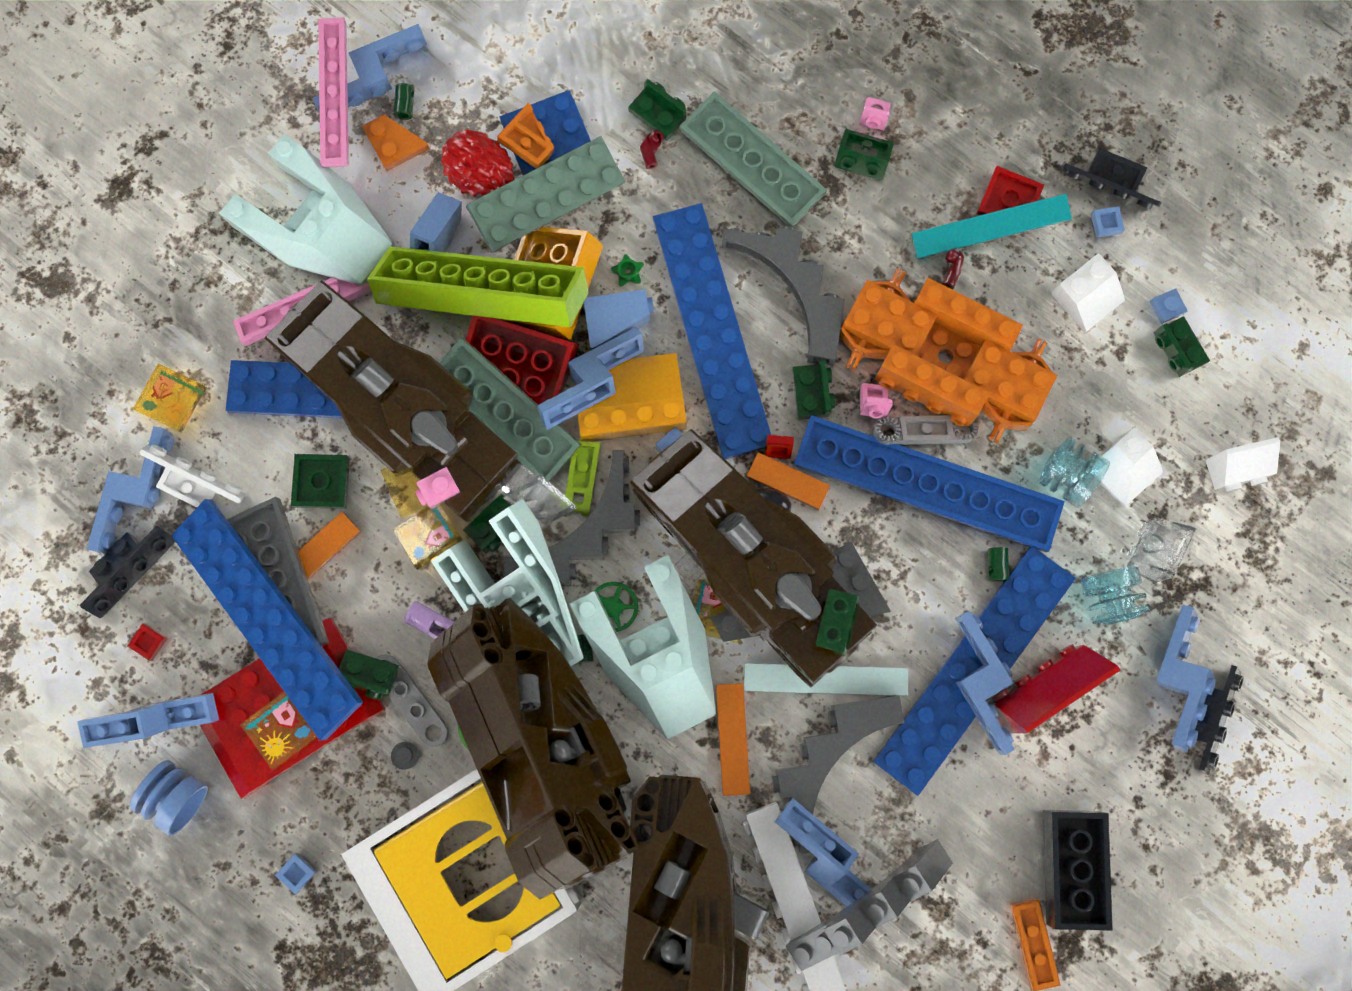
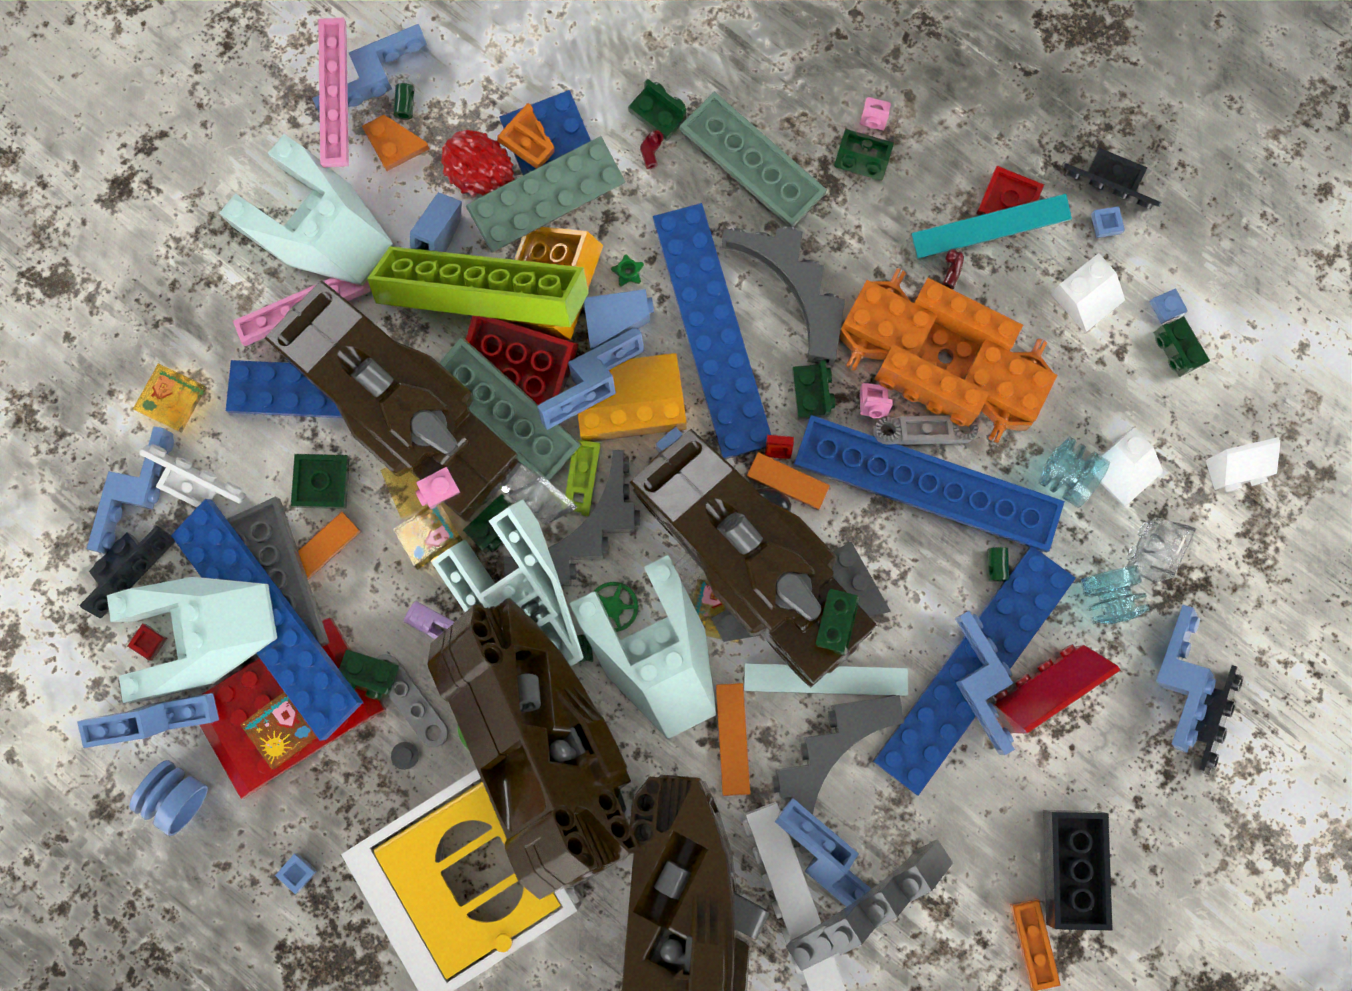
none -> light aqua wedge [107,577,277,703]

